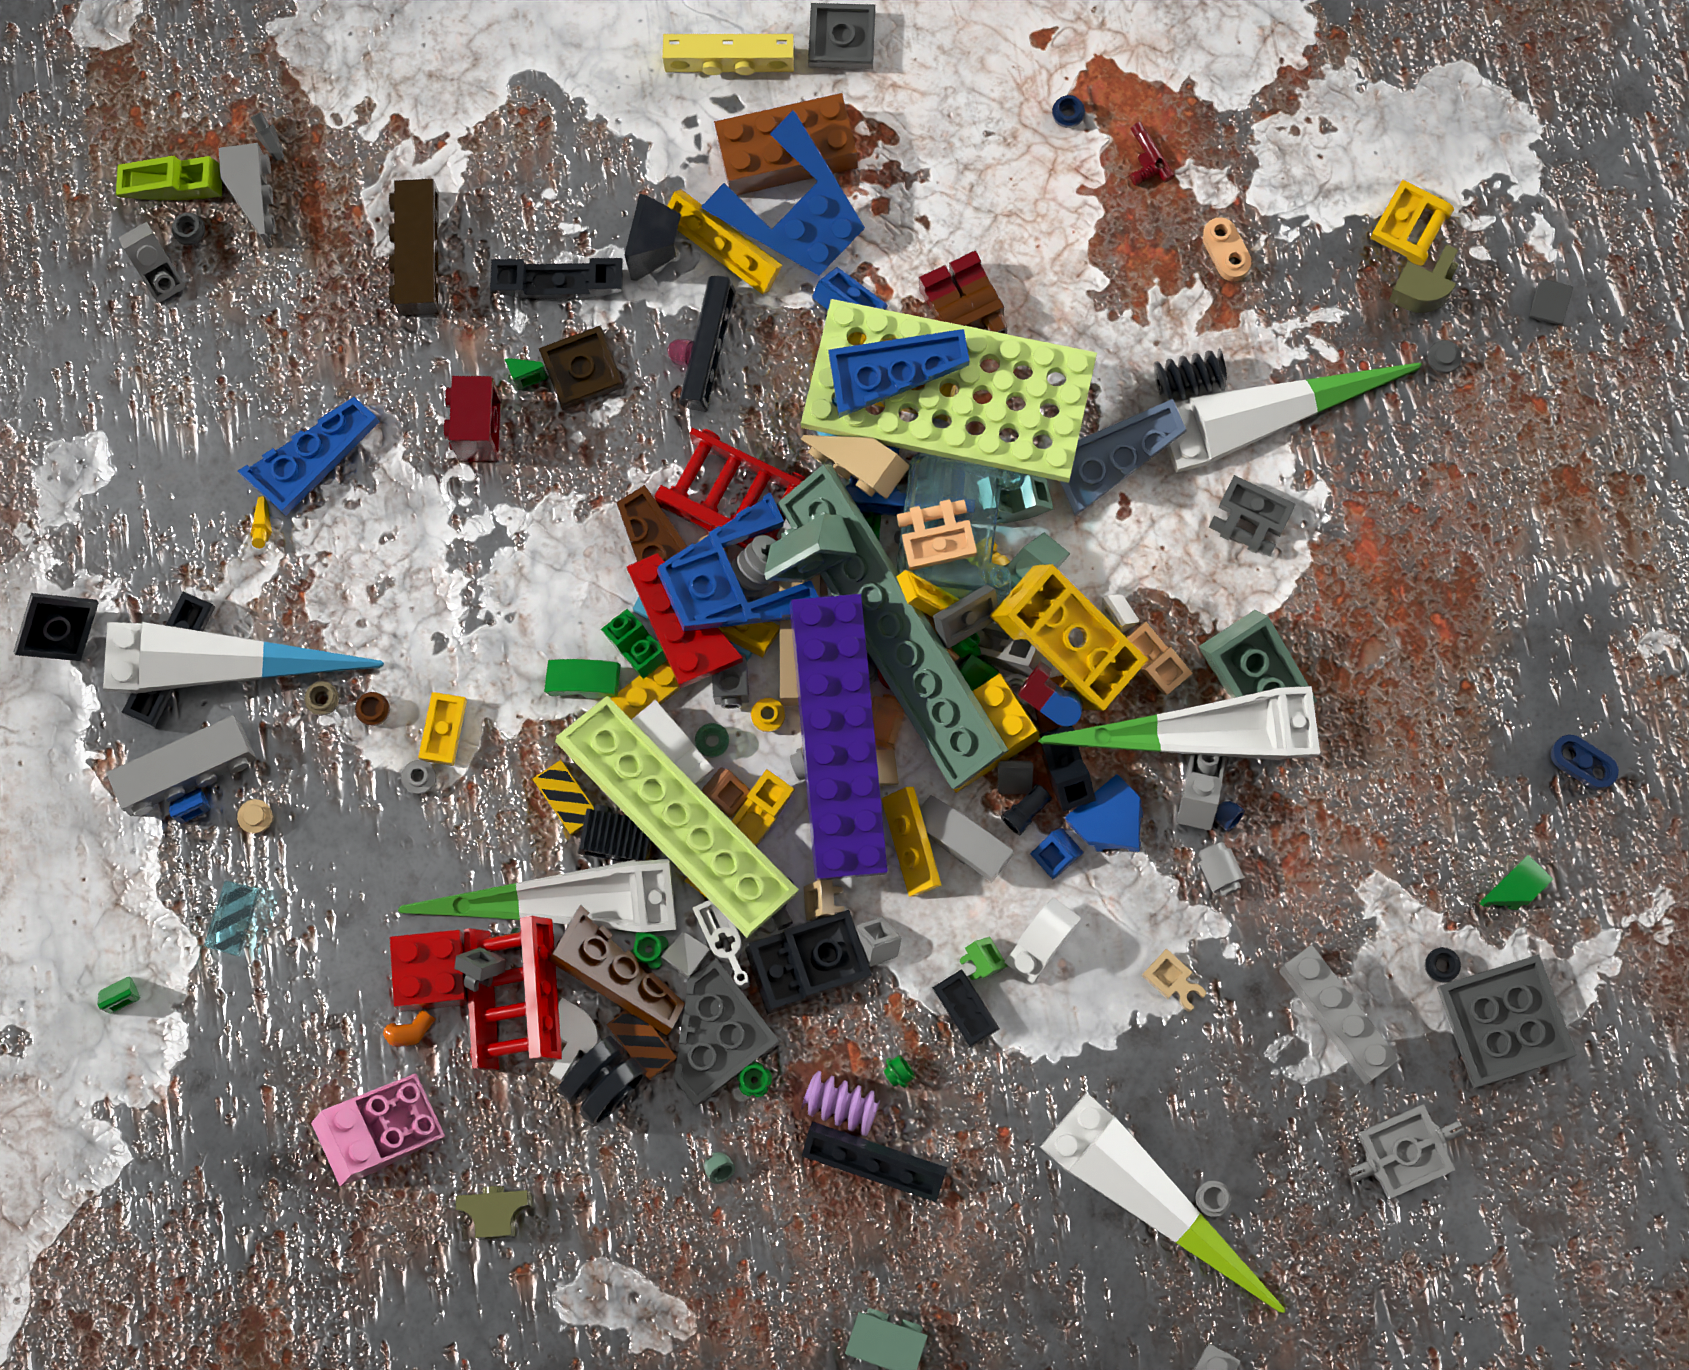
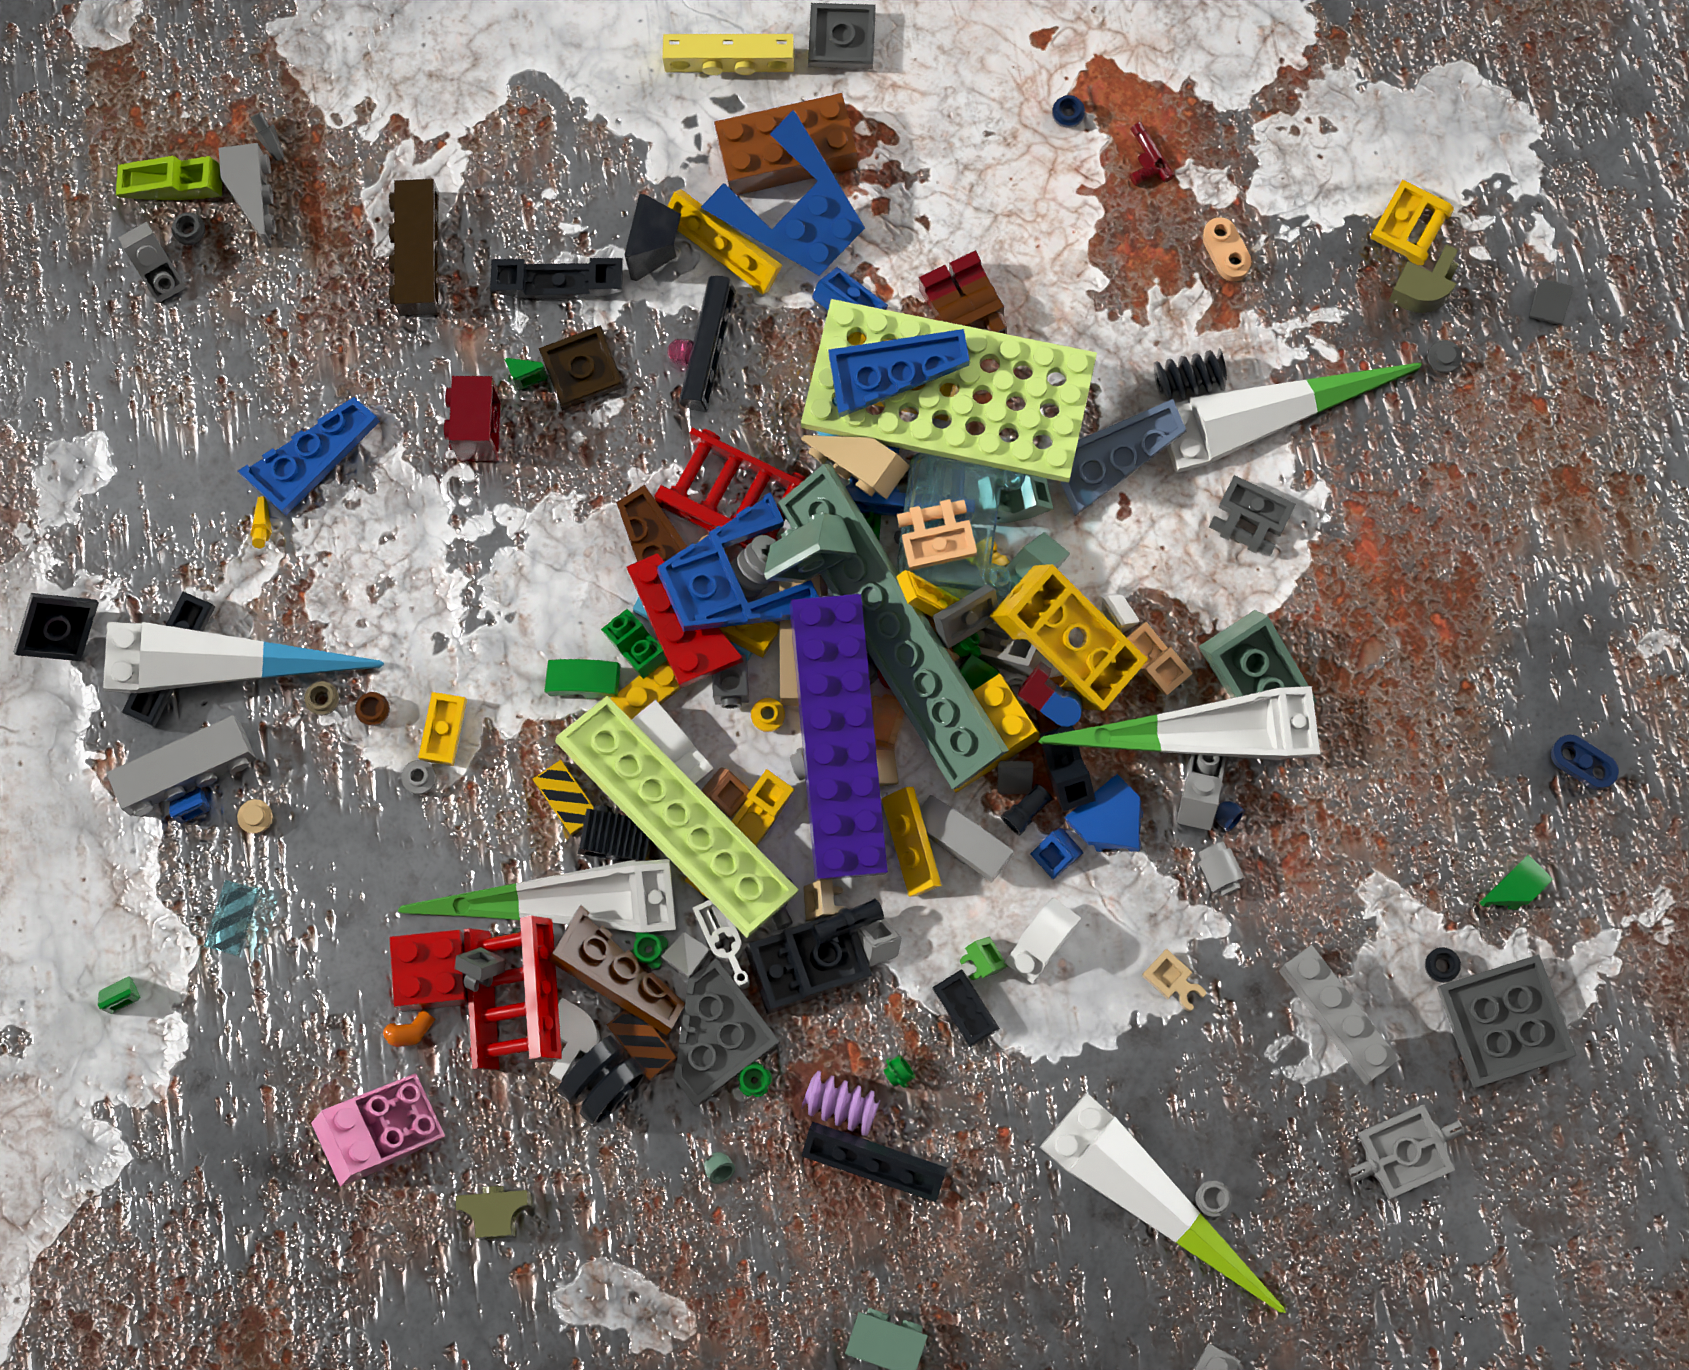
clear green plate [695,723,729,758] -> none
none -> black pin [811,898,884,945]

